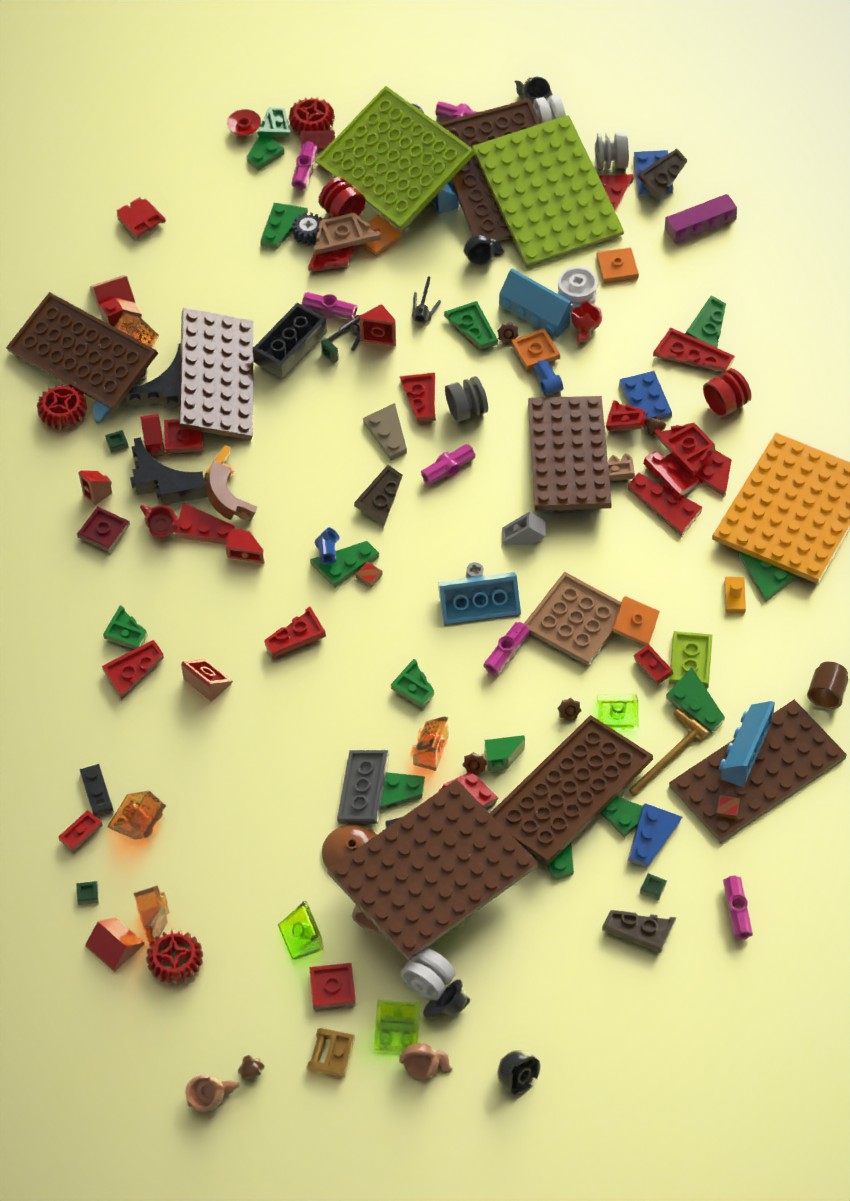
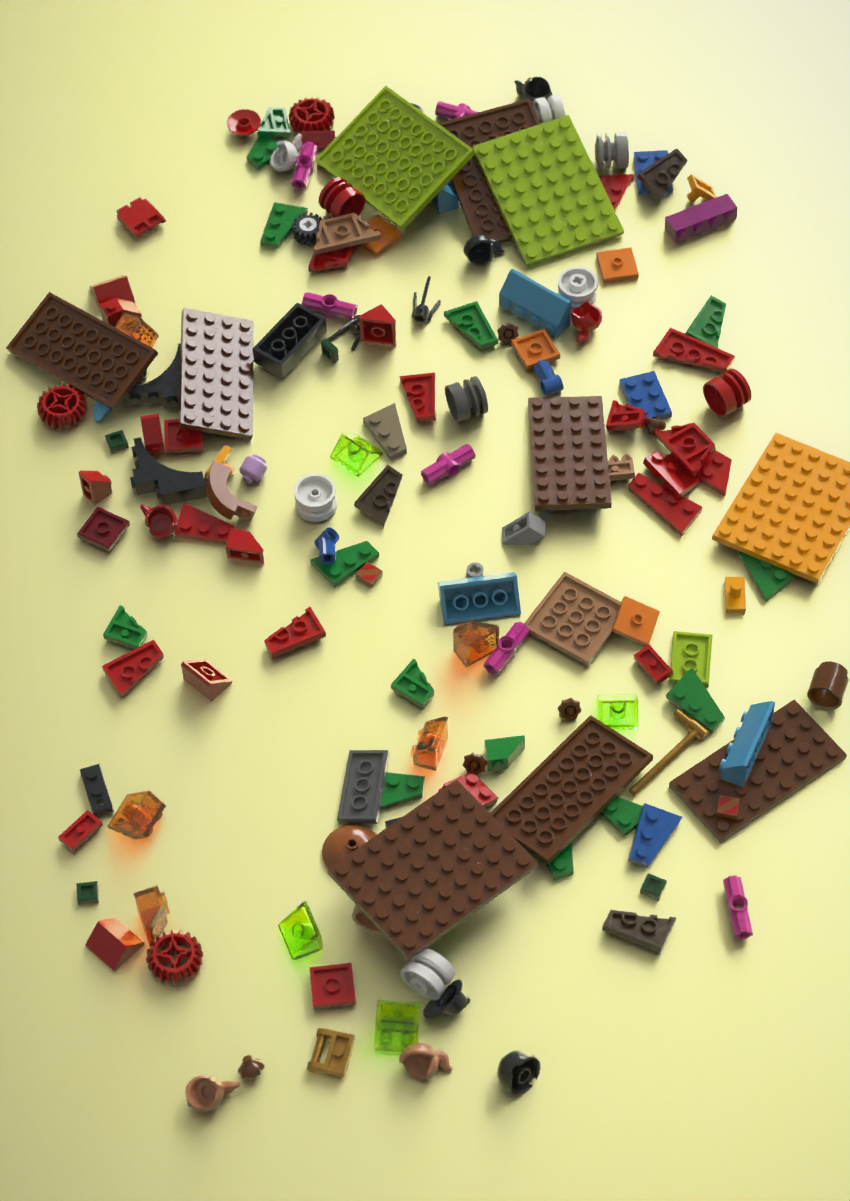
none -> lavender head [239,454,267,484]
none -> white hair [270,134,302,172]
none -> white wheel [294,473,337,522]
none -> clear neon green slope [330,433,383,477]
none -> clear orange slope [453,620,499,668]
none -> light orange tile [686,174,717,203]

